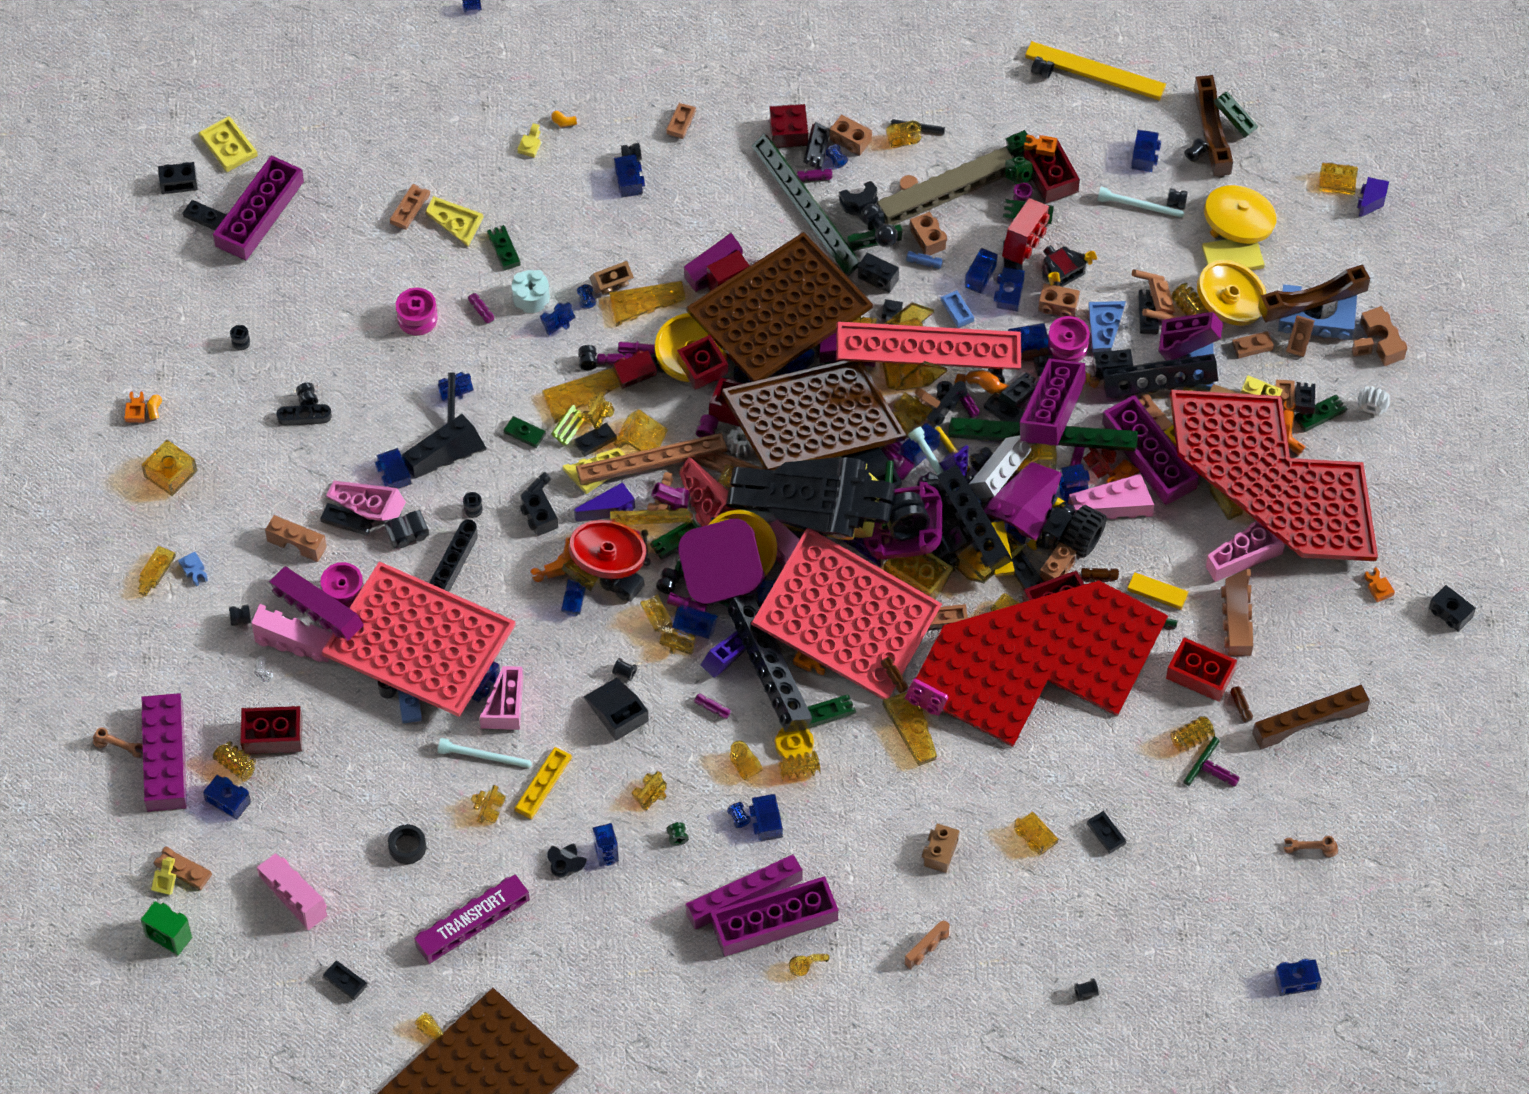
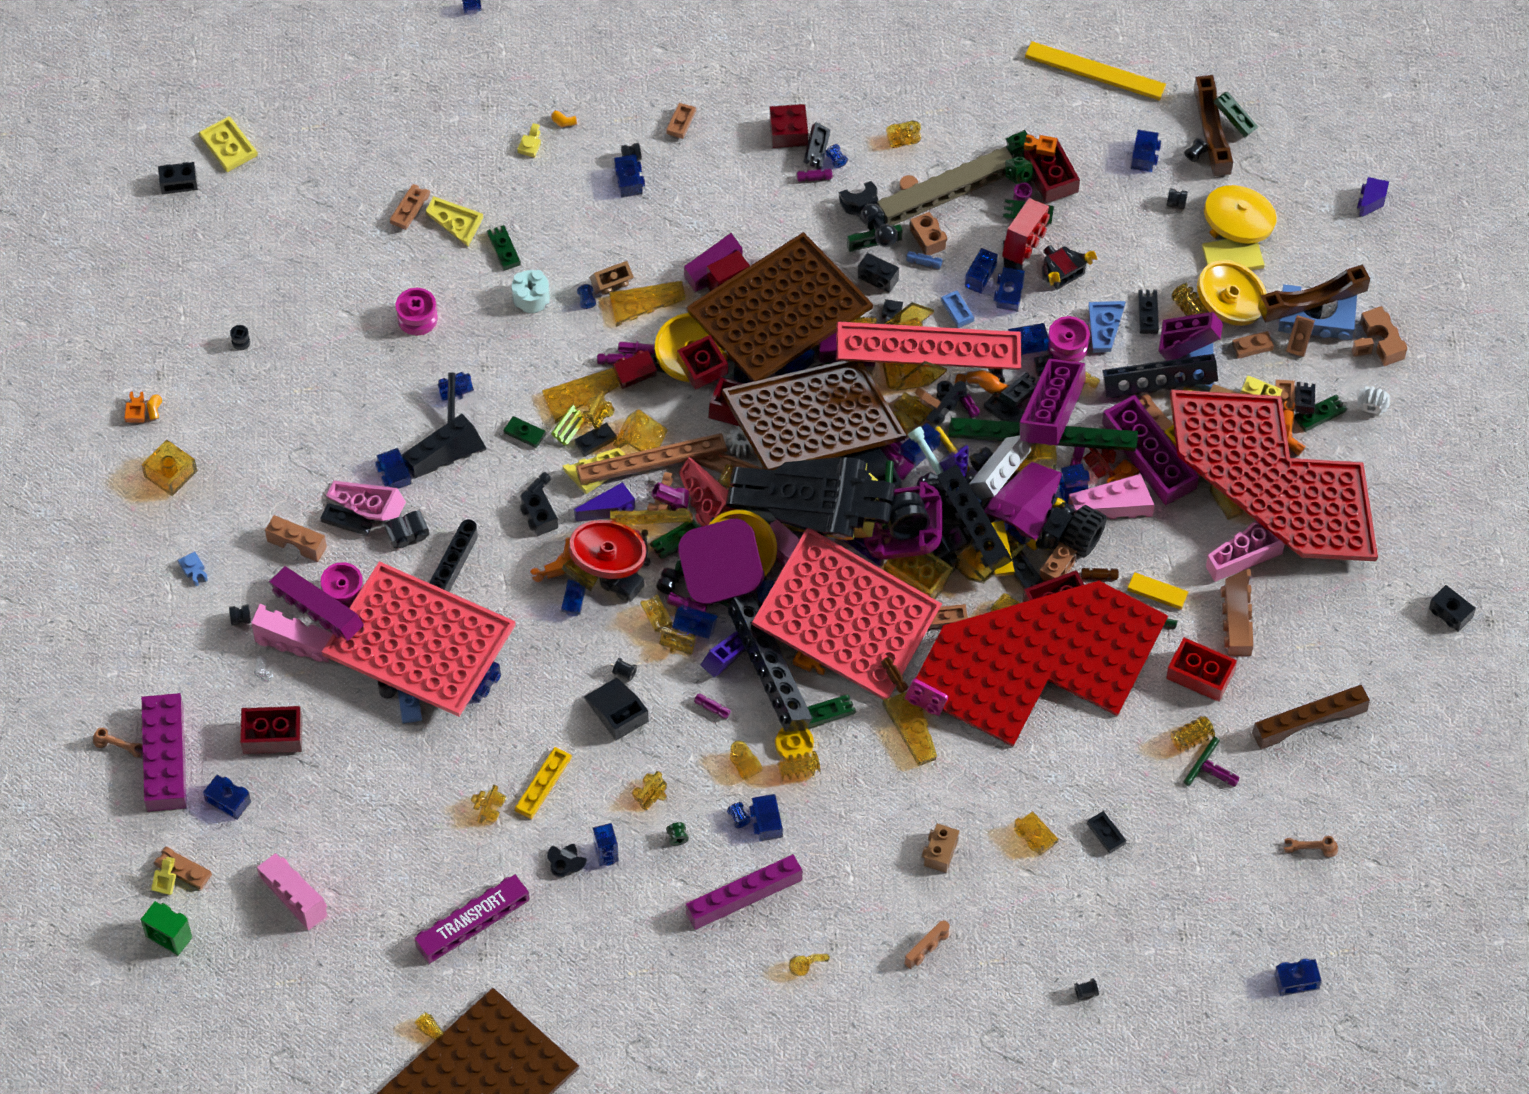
clear yellow hinge [138,546,176,596] -> none
black hinge [183,200,227,230] -> none
magenta brick [213,155,304,261] -> none
clear yellow piece [213,741,256,782] -> none
black beam [276,404,332,426] -> none
black wheel [296,382,318,405] -> none
black plate [323,960,368,1001] -> none
black tyre [388,824,427,865] -> none
light aqua piece [438,738,532,768] -> none
black wheel [463,492,483,518] -> none
magenta axle [468,293,494,324] -> none
bright pink wedge [479,666,523,730] -> none
clear blue hips [540,302,576,335] -> none
black wheel [578,345,597,371] -> none
magenta wheel [695,414,719,438] -> none
magenta brick [711,876,839,957] -> none
plate [751,134,861,276] -> none
nougat brick [830,114,872,155] -> none
black bar [891,119,945,134] -> none
reddish brown axle [1021,347,1049,362] -> none
black wheel [1031,56,1055,79] -> none
nougat brick [1038,283,1080,317] -> none
black brick [1092,349,1133,380] -> none
light aqua piece [1097,187,1184,218] -> none
nougat plate [1131,269,1175,320] -> none
reddish brown axle [1230,686,1253,723] -> none
clear yellow bracket [1318,163,1358,195] -> none
orange plate [1364,568,1395,602] -> none

